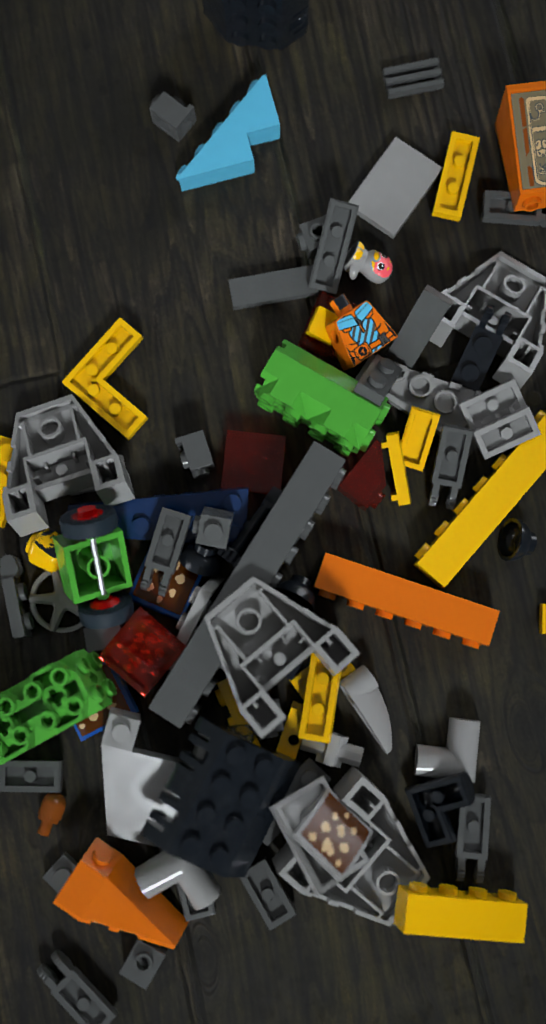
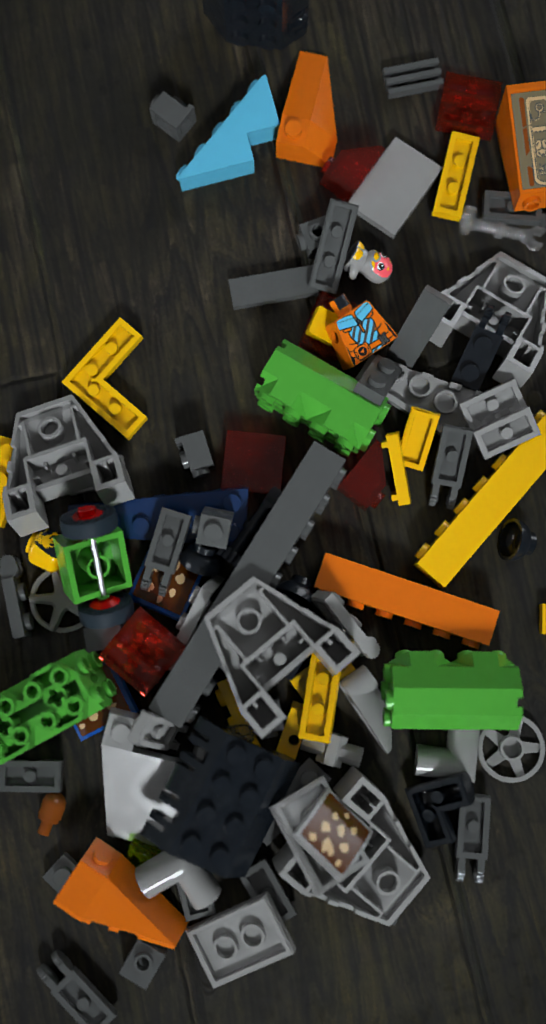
yellow brick [393,881,528,944] -> none
none -> clear neon green tile [126,838,162,867]
none -> light grey hinge [127,710,189,751]
none -> light grey tile [185,891,297,989]
none -> orange wedge [276,51,337,169]
none -> light grey hinge [311,590,381,659]
none -> clear red slope [320,145,385,202]
none -> bright green brick [381,650,523,730]
none -> clear red slope [435,72,502,141]
none -> clear piece [458,205,546,251]
none -> light grey wheel [478,716,545,783]

